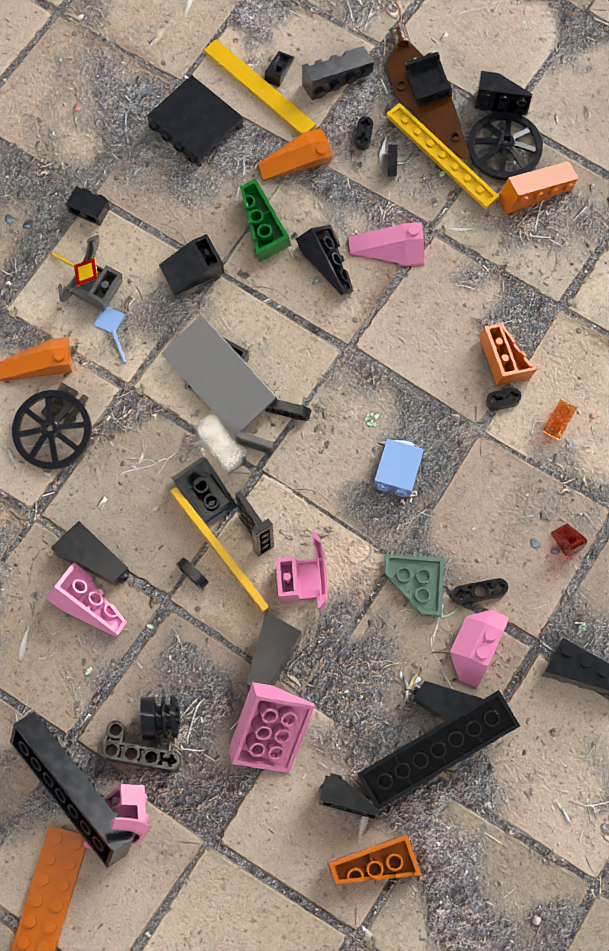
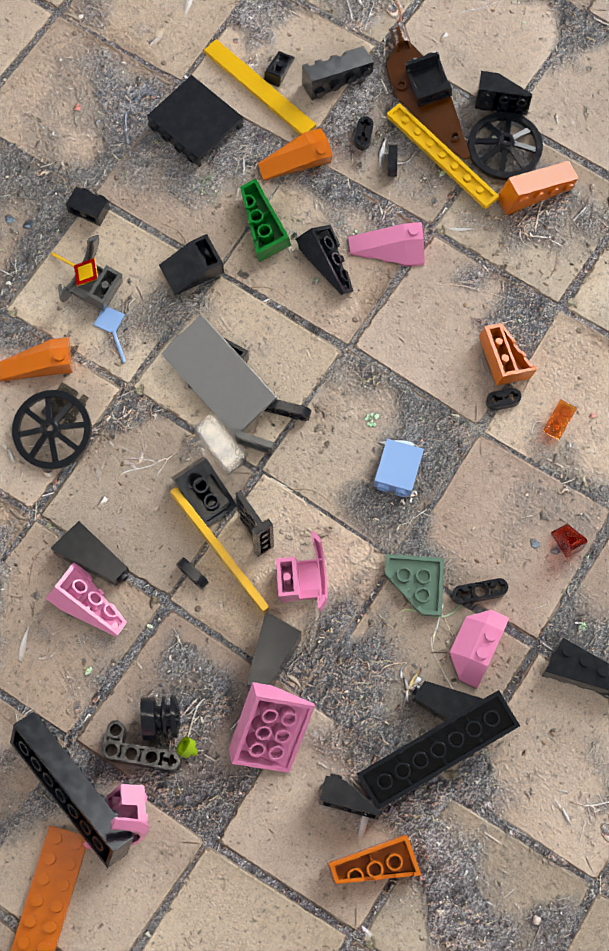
none -> lime tile [177,736,198,759]

